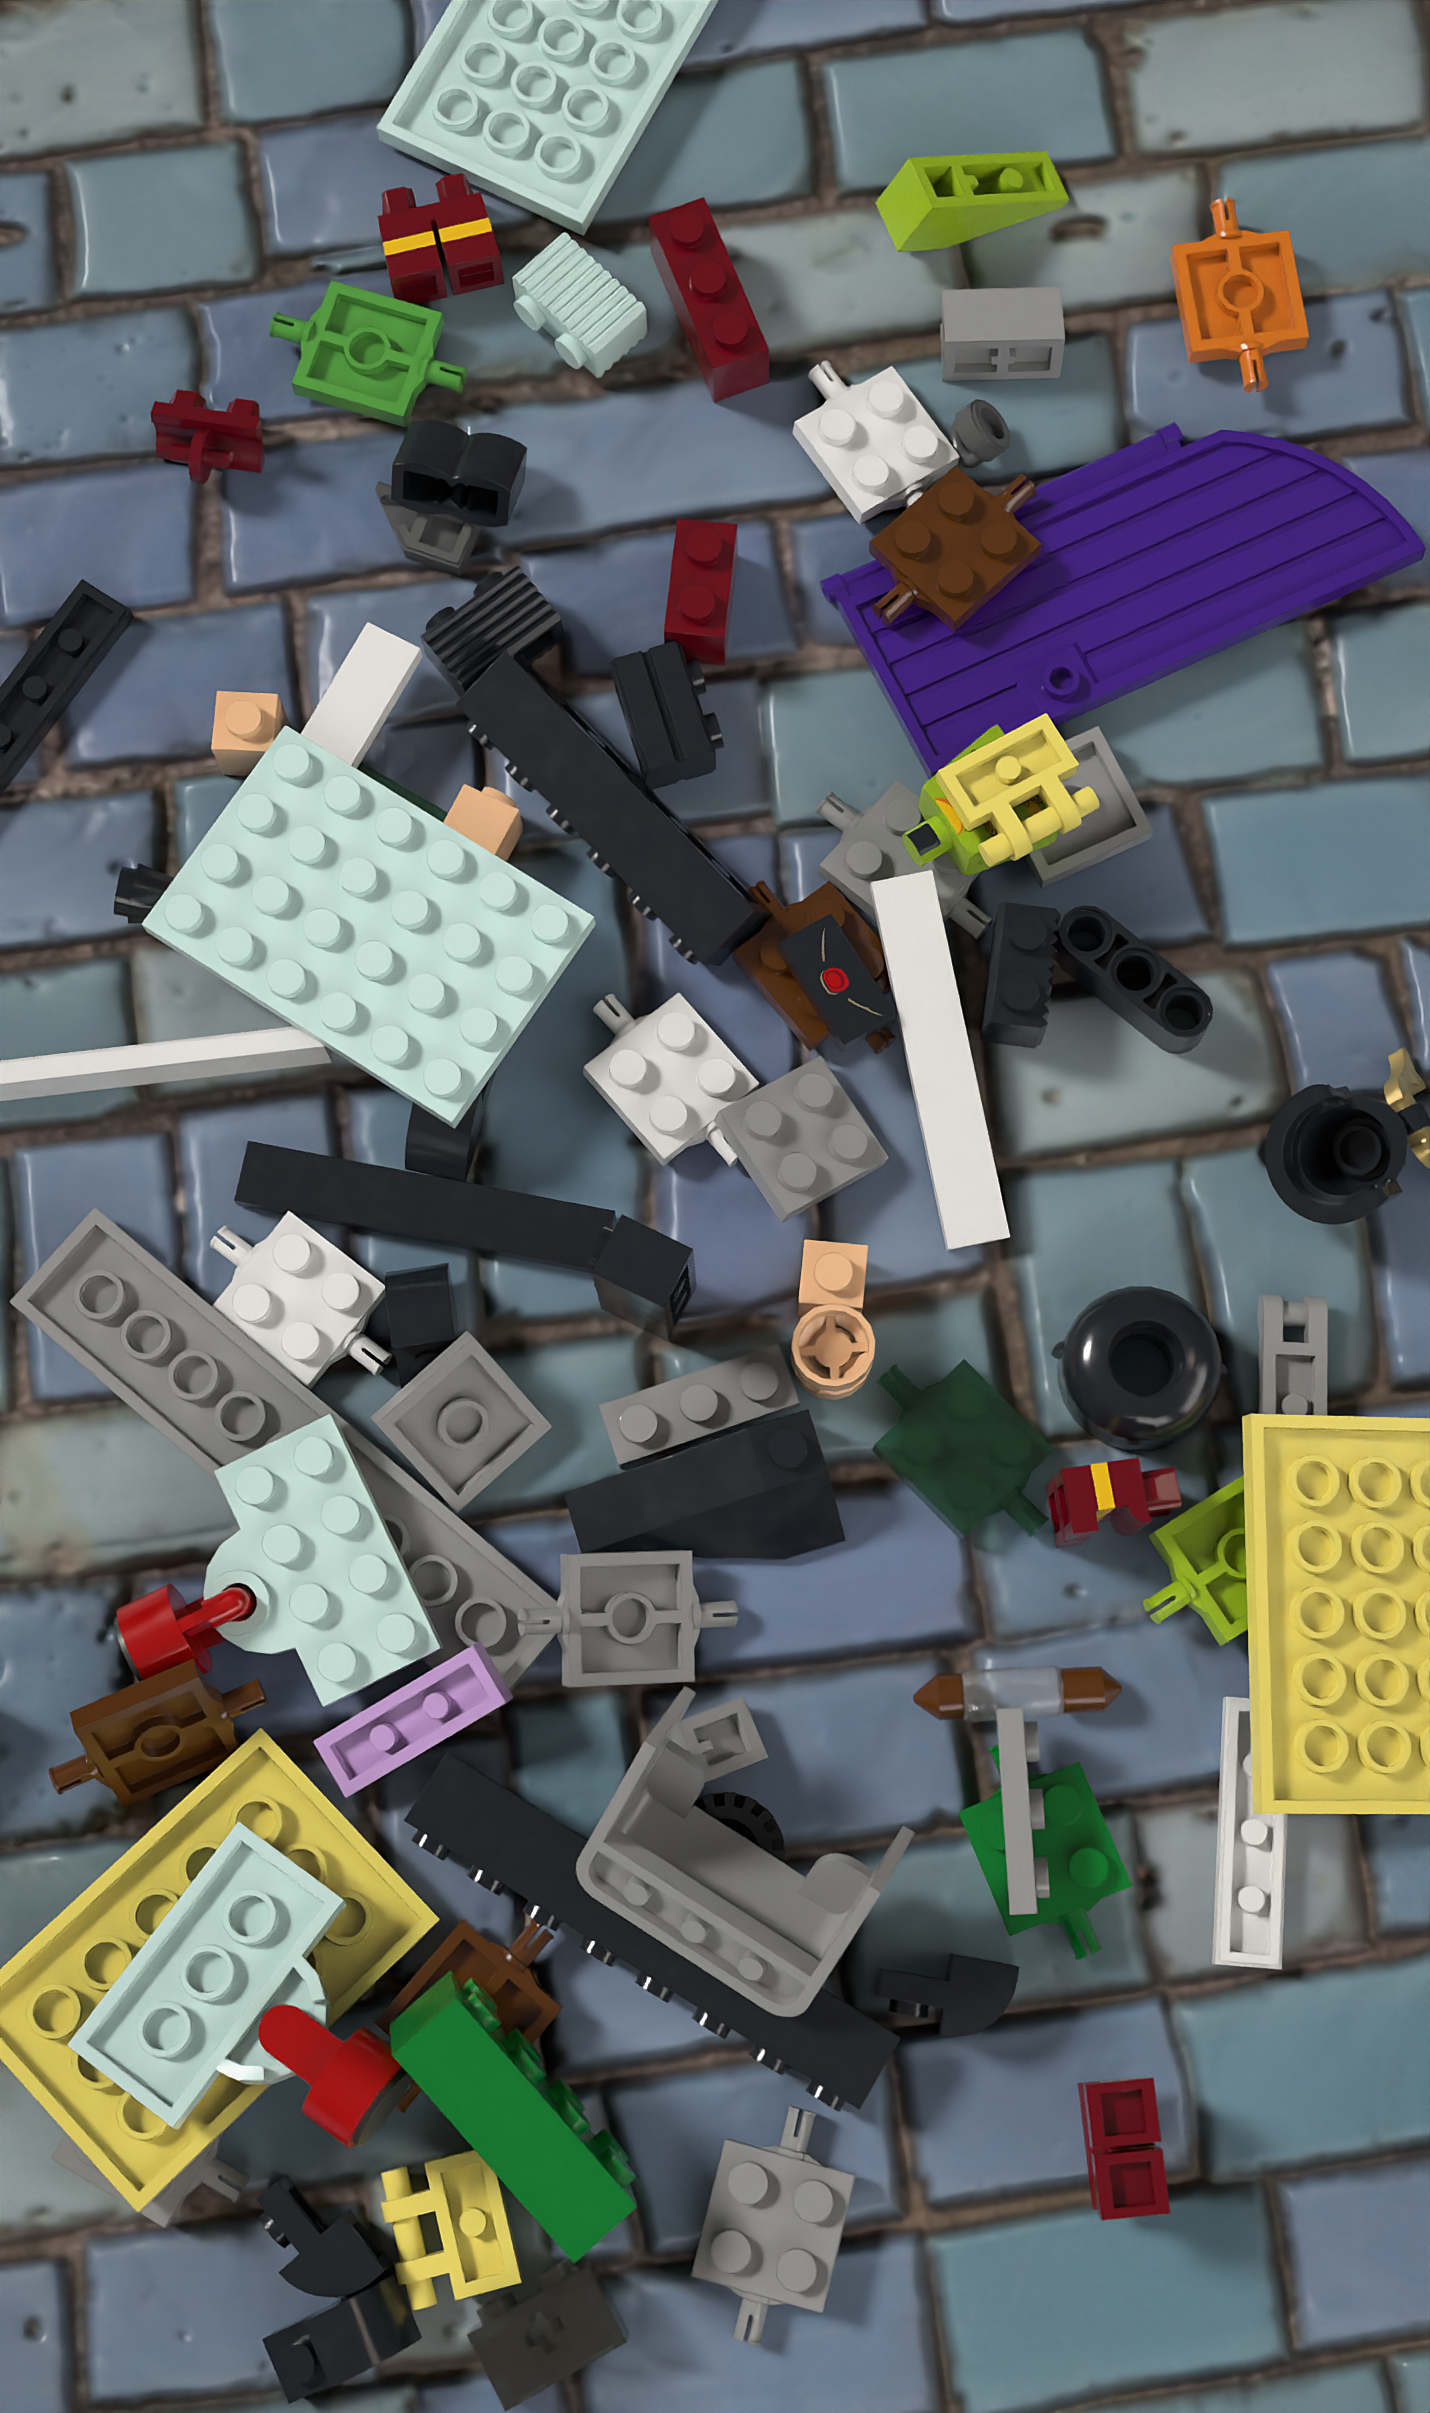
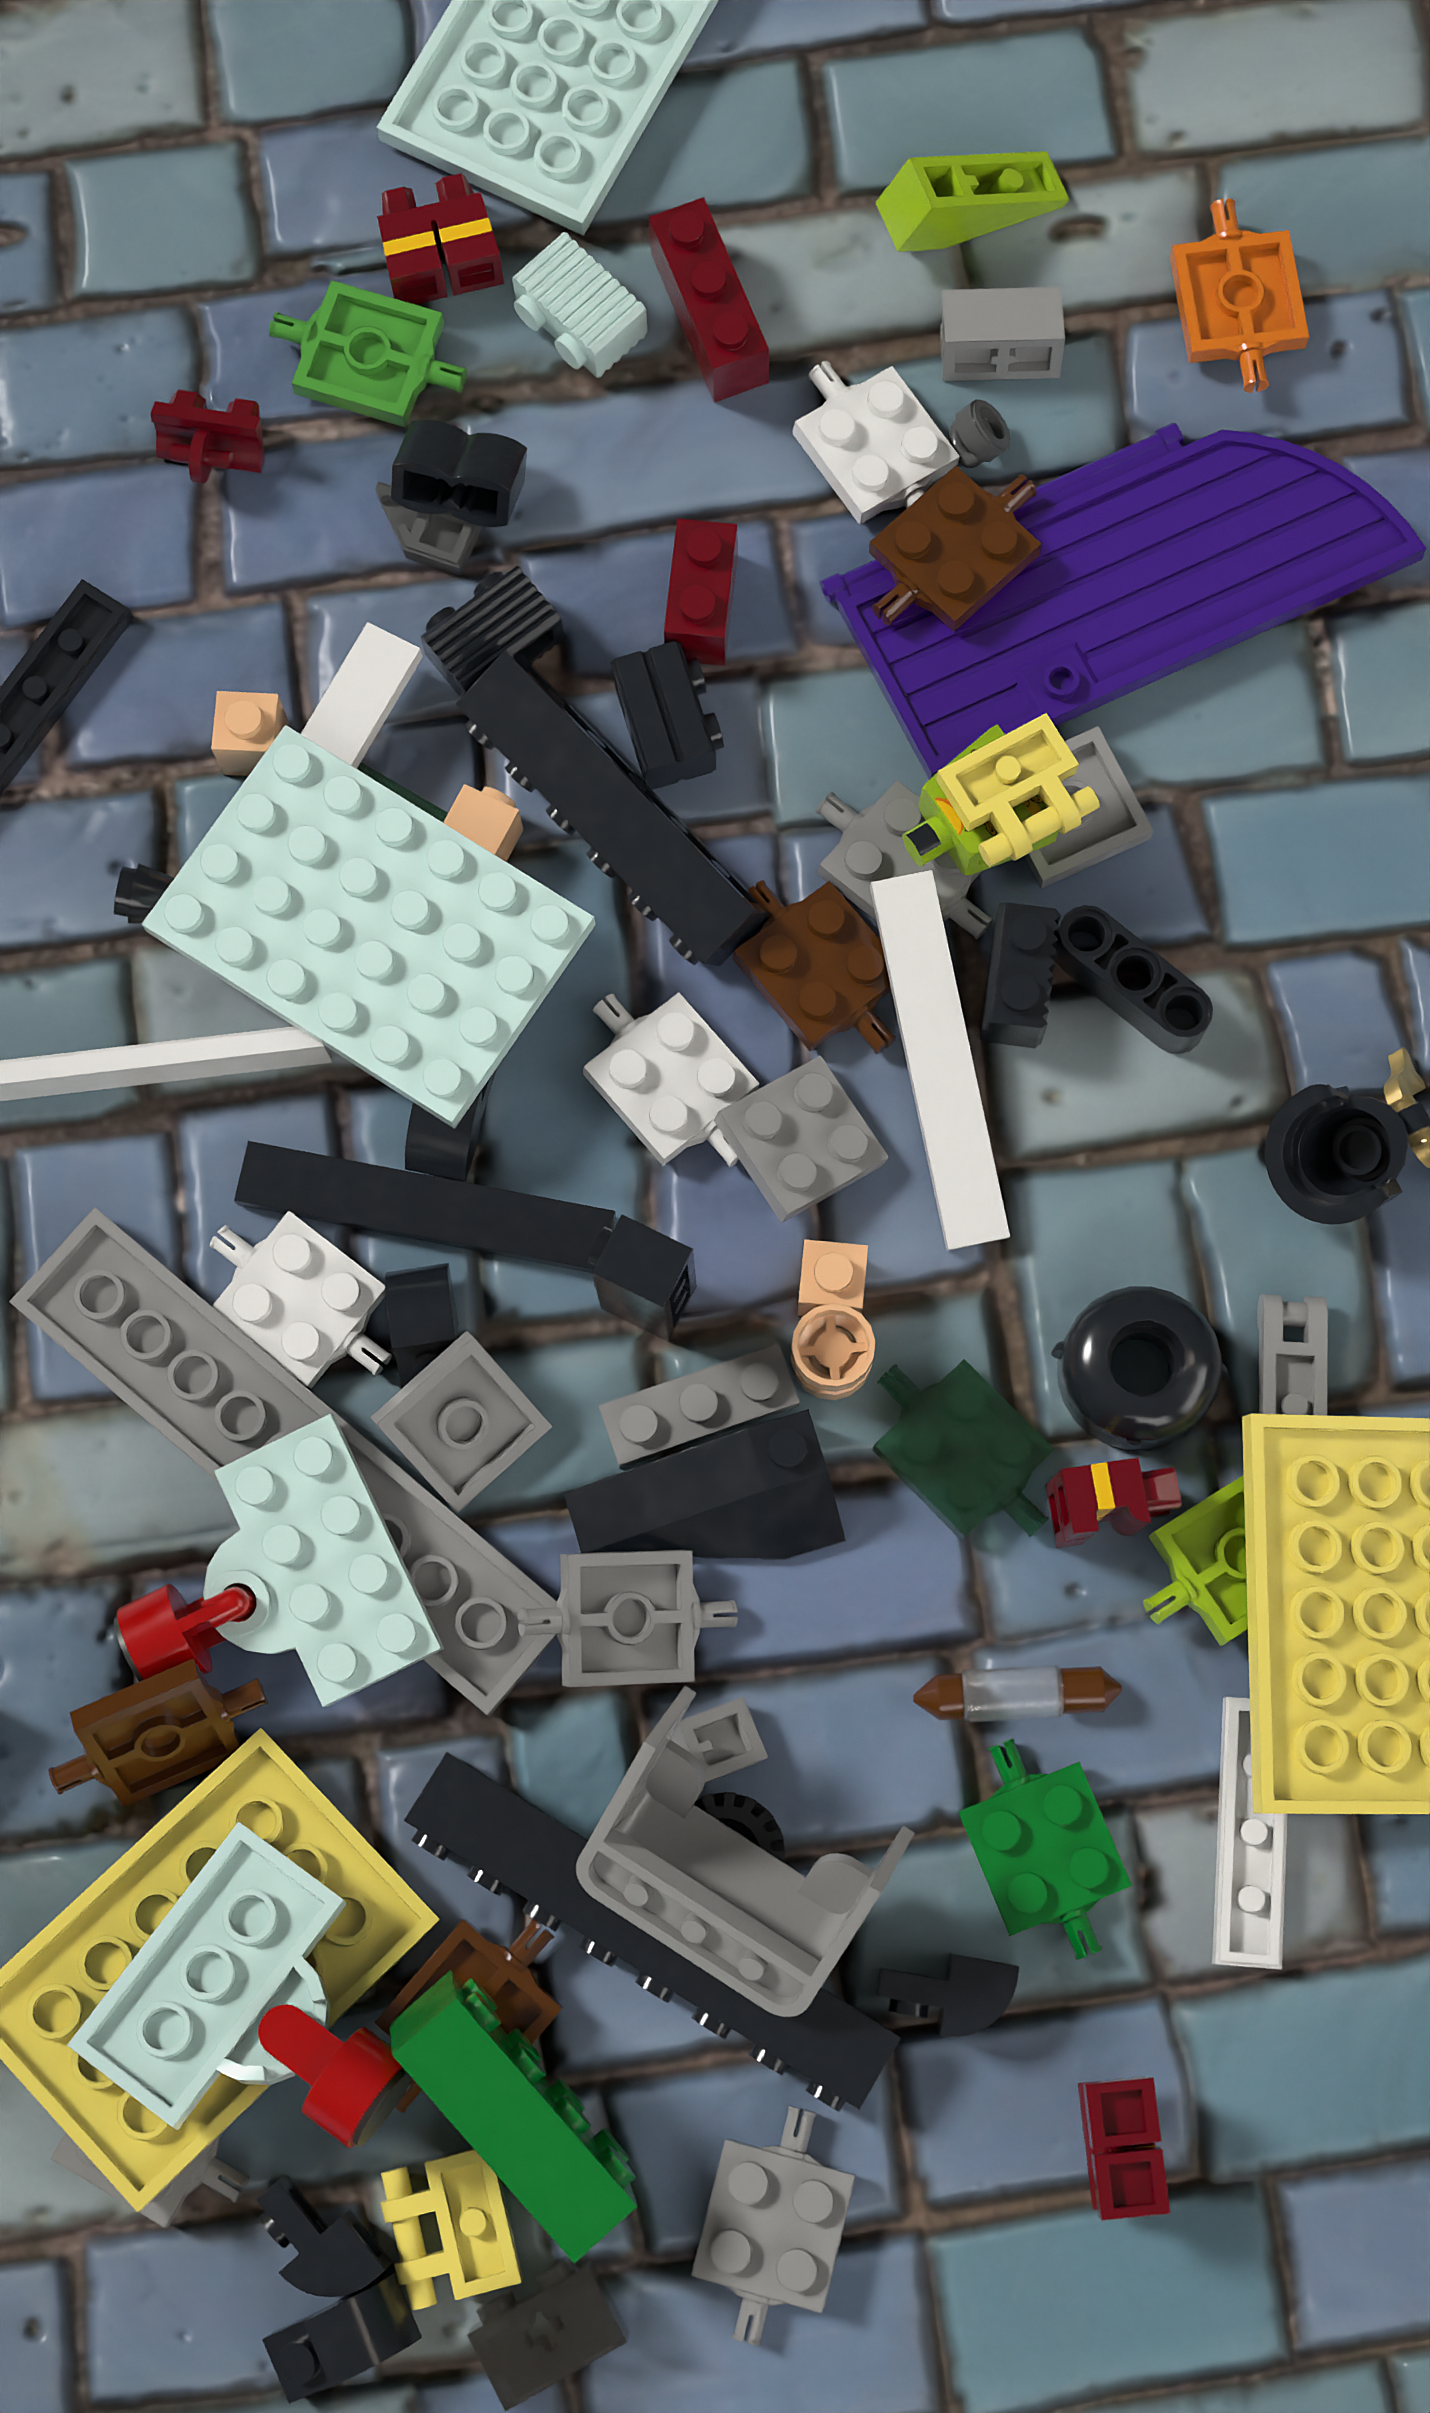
lavender plate [313,1641,514,1798] -> none
black tile [777,914,897,1052] -> none
light grey plate [996,1708,1050,1915] -> none

